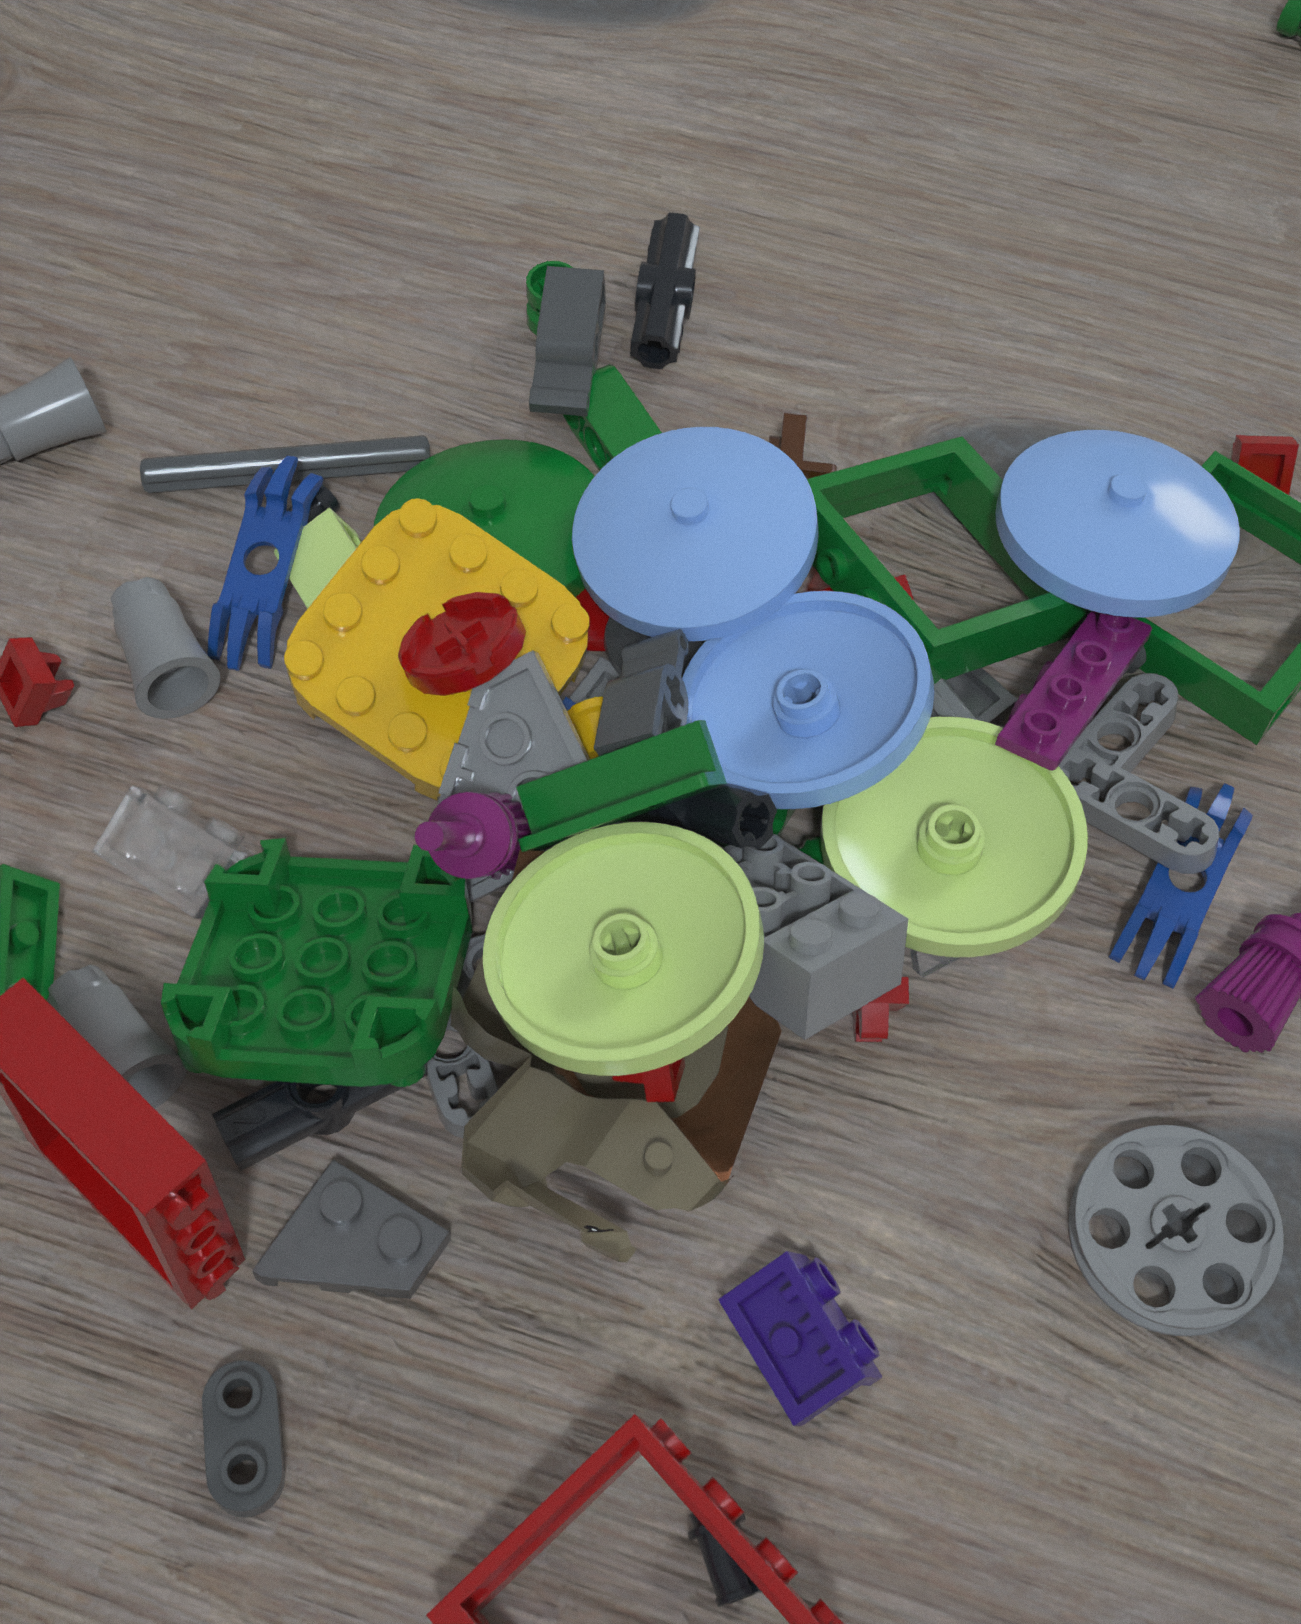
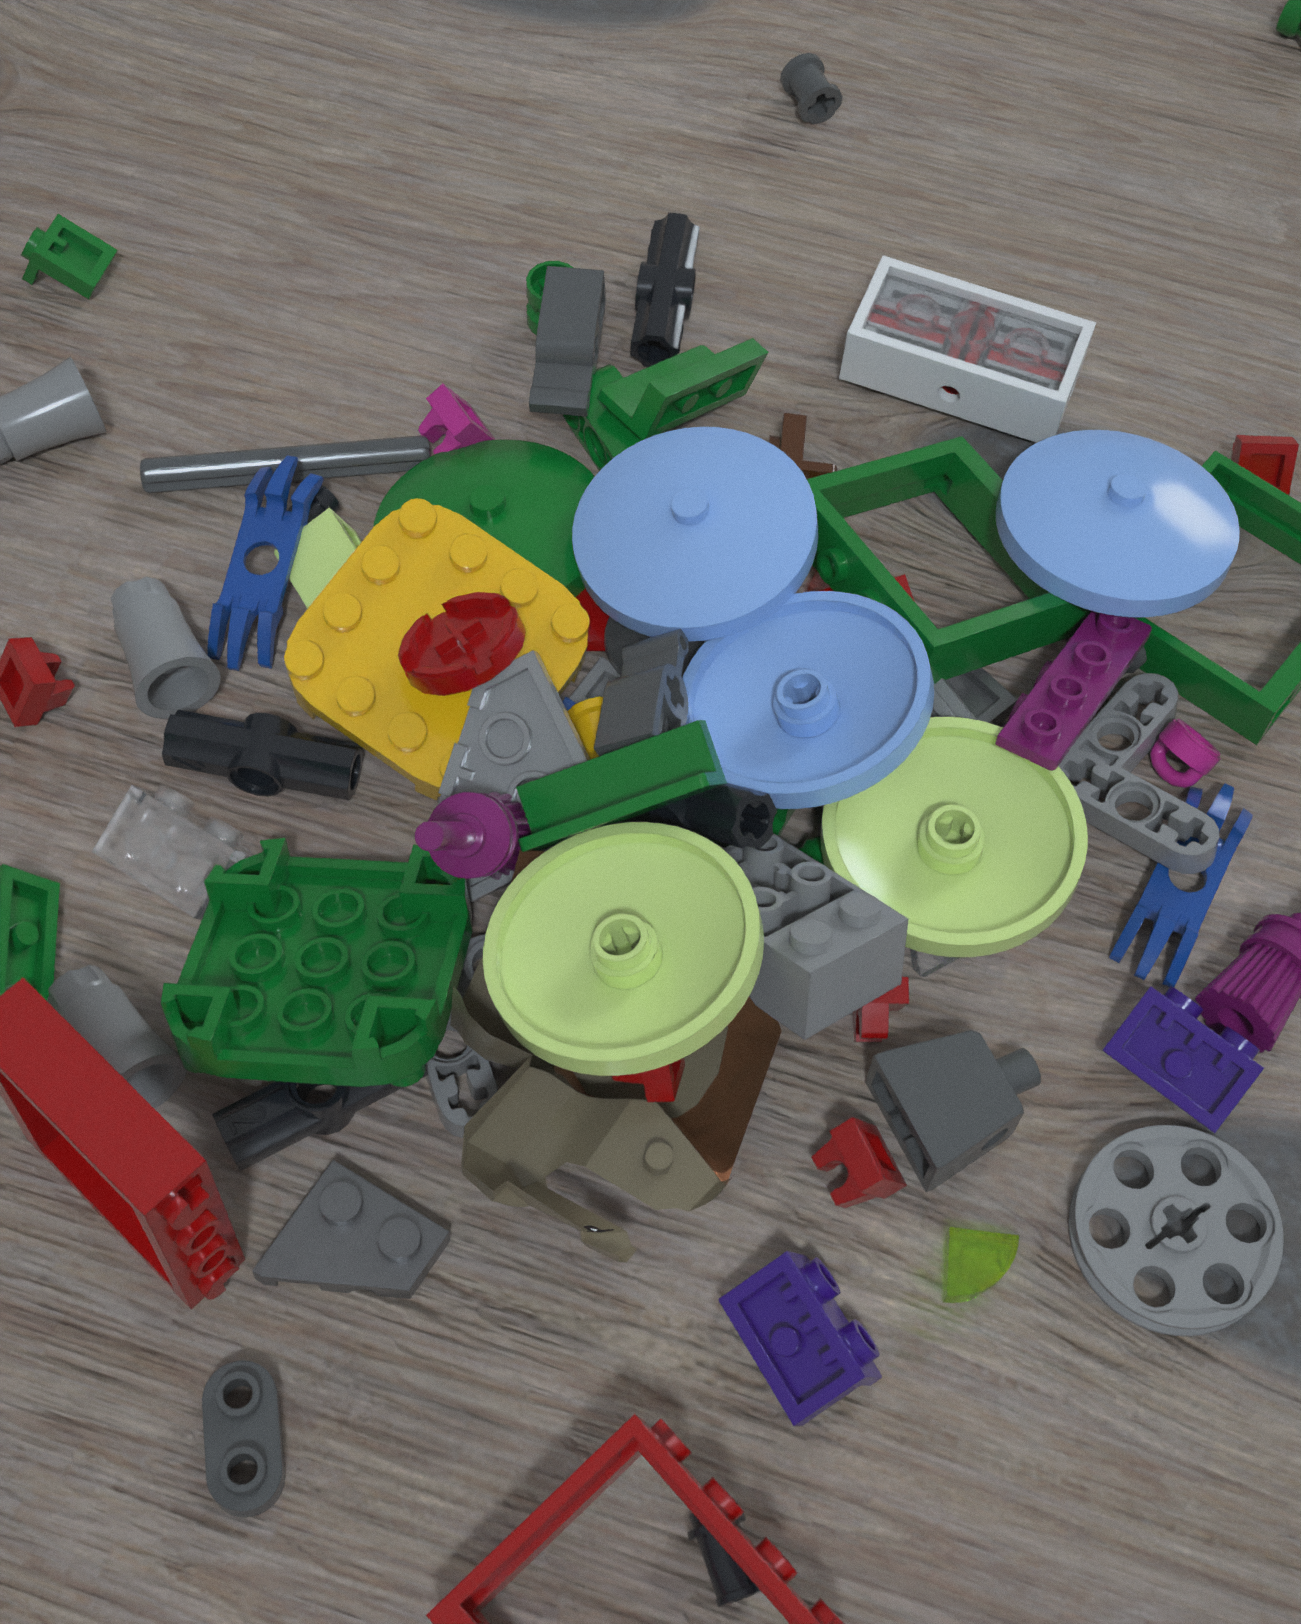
none -> green bracket [21,214,118,299]
none -> black piece [162,710,363,801]
none -> dark pink tile [418,383,496,454]
none -> green panel [597,338,769,440]
none -> dark grey bush [780,53,843,124]
none -> red tile [811,1117,907,1208]
none -> brick [839,255,1096,443]
none -> dark grey torso [865,1030,1041,1192]
none -> clear neon green tile [943,1227,1020,1303]
none -> dark purple bracket [1102,986,1264,1134]
none -> dark pink tile [1150,719,1221,788]

